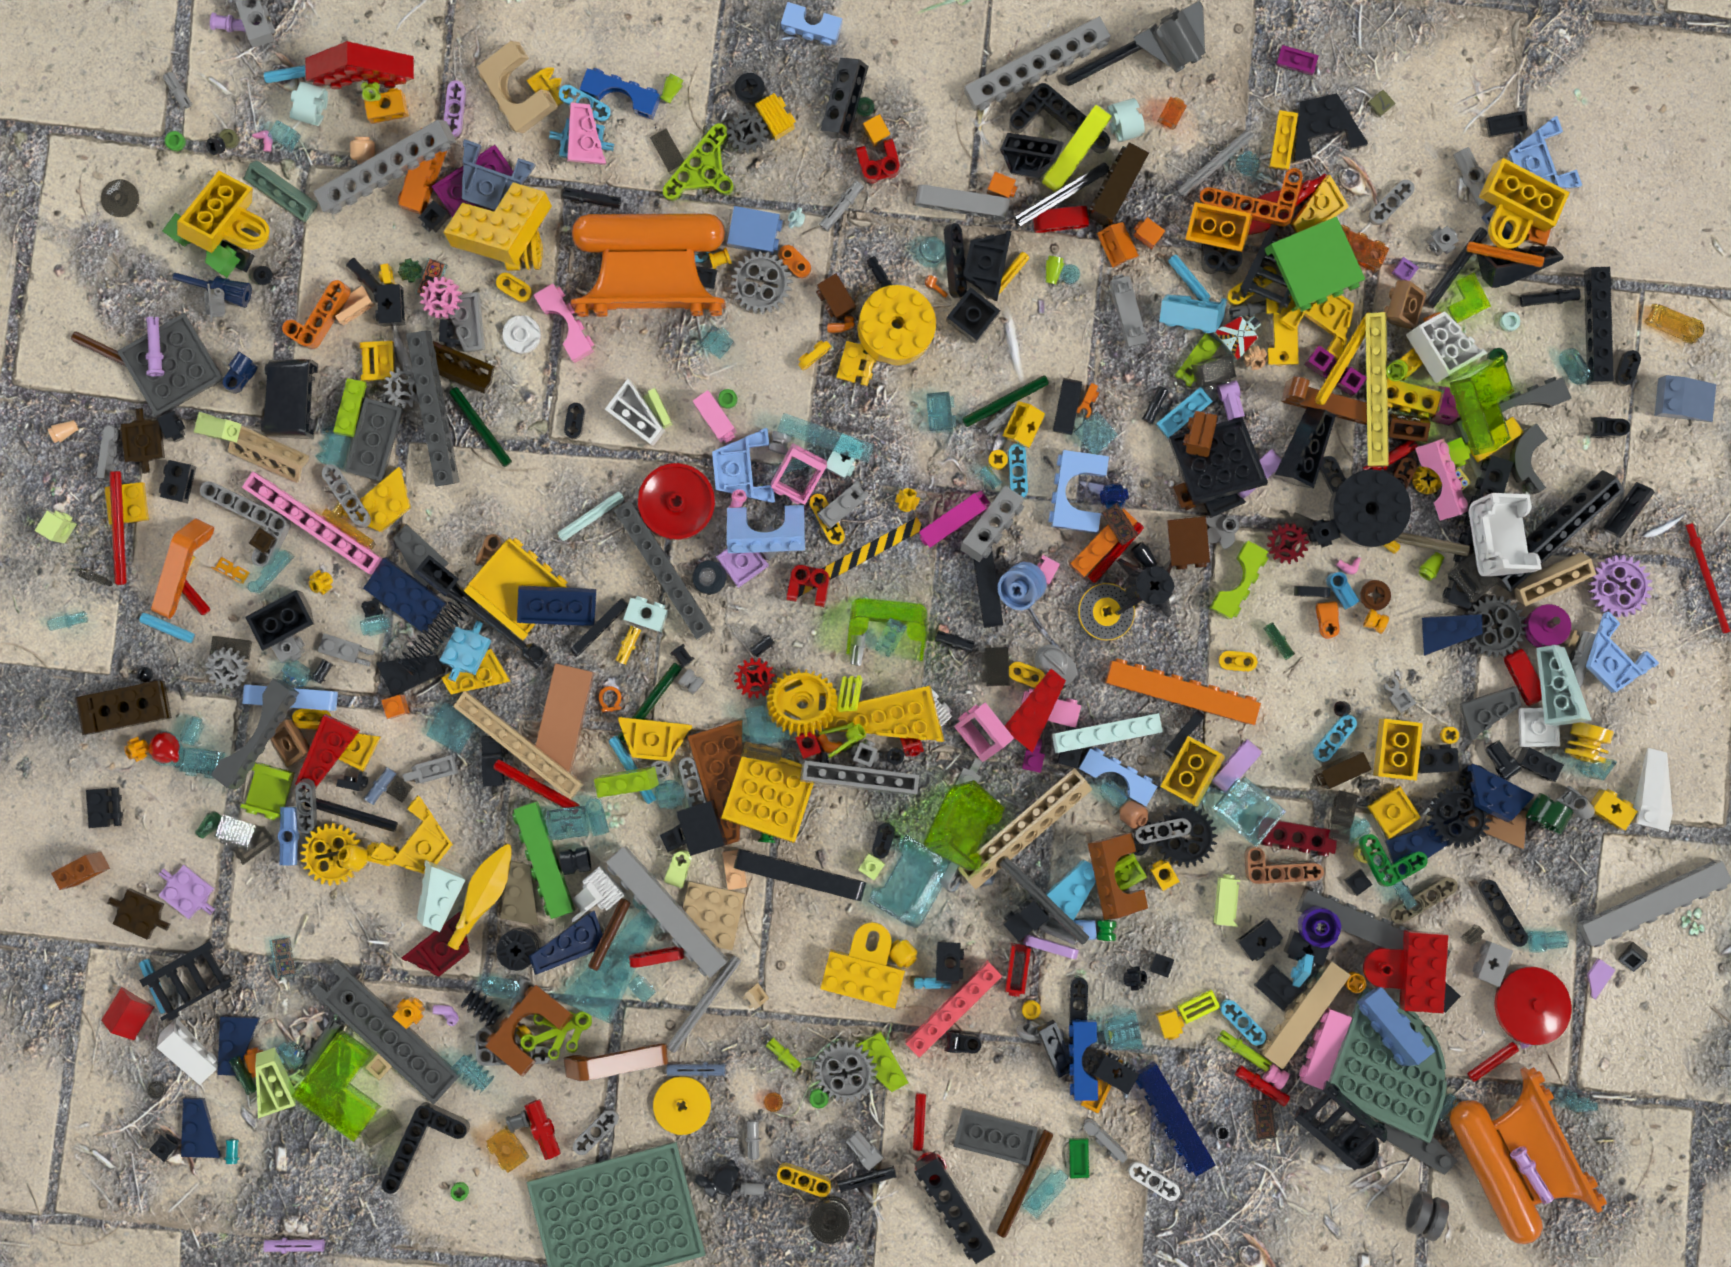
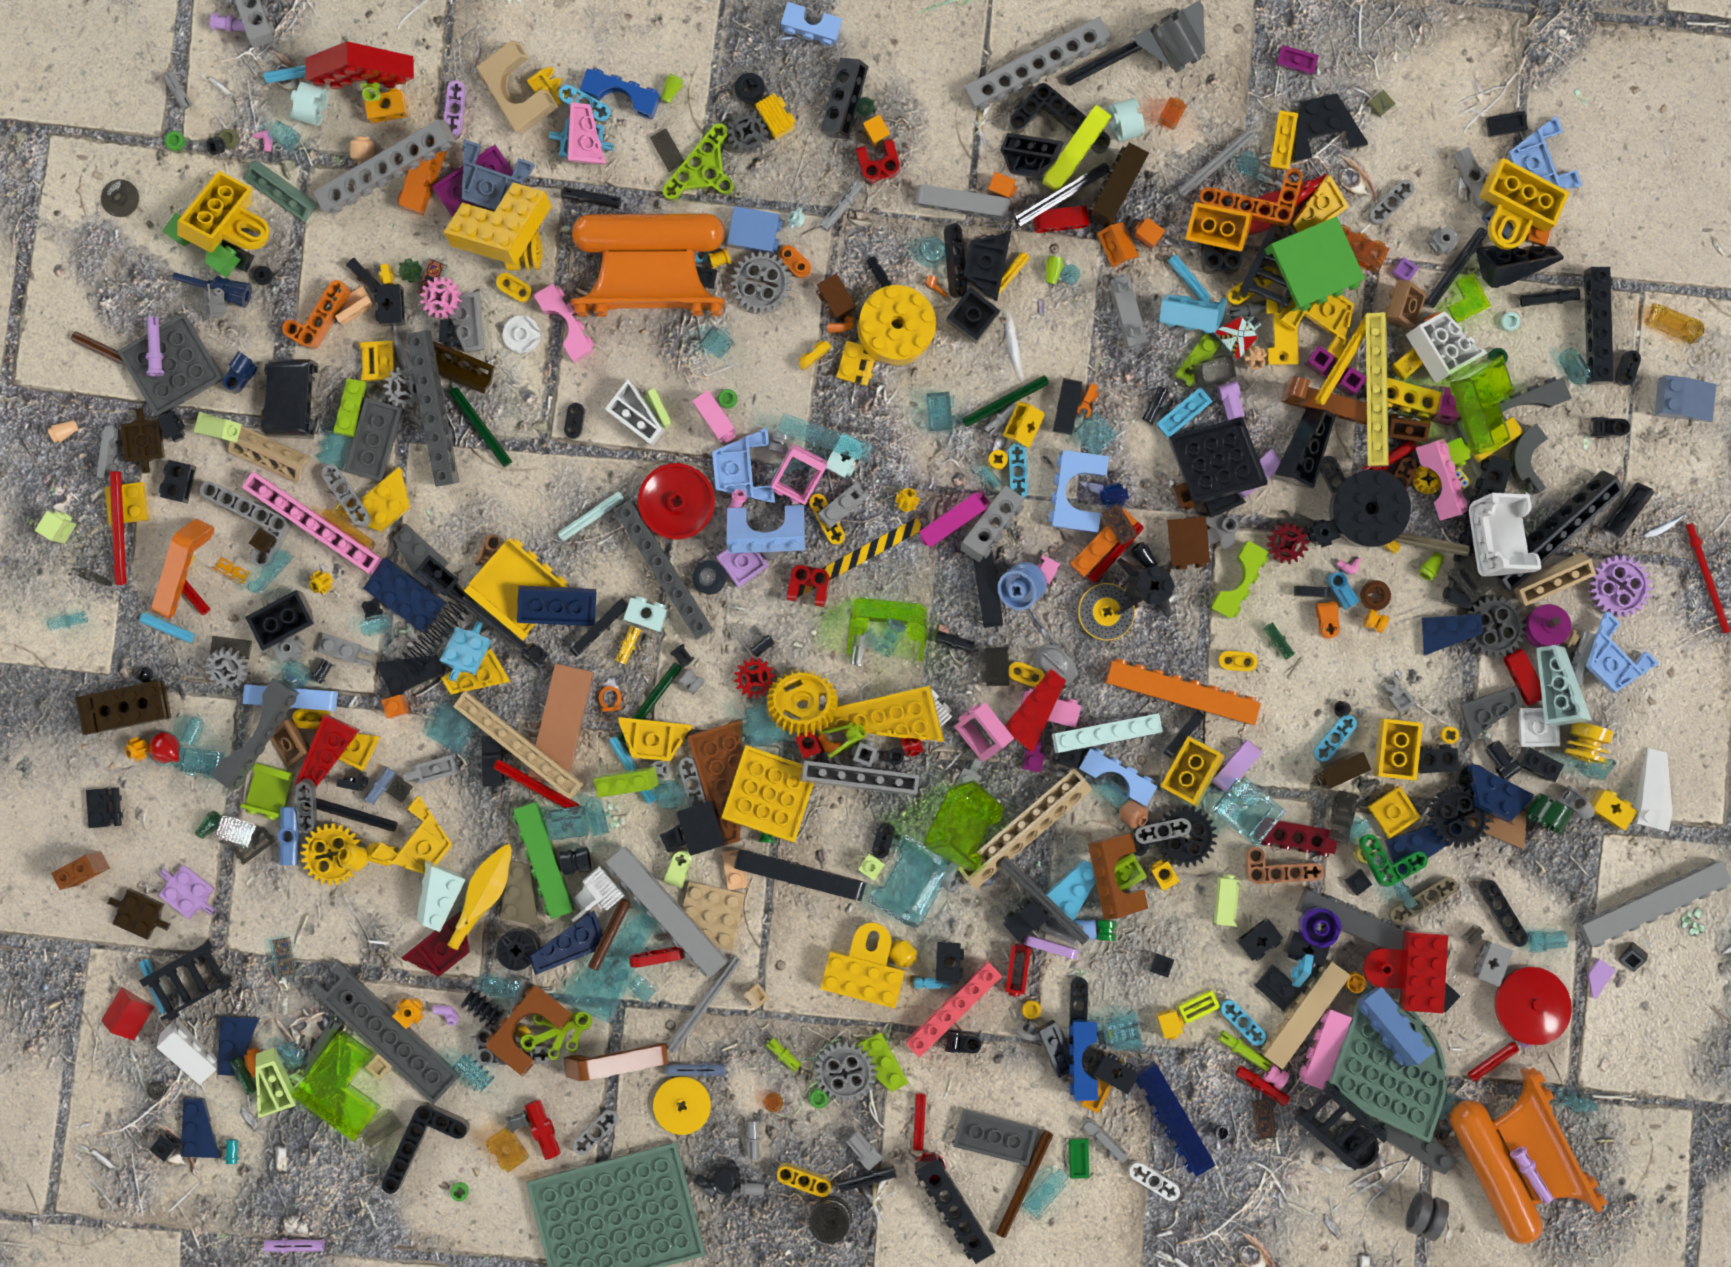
black brick [418,200,451,233] -> none
clear smoke plate [741,742,783,764] -> none
neon yellow tile [837,675,863,712] -> none
black gear [1123,966,1147,991] -> none
dark orange brick [1183,411,1217,457] -> none
lime wheel [1386,359,1408,381] -> none
orange axle [1466,241,1544,267] -> none

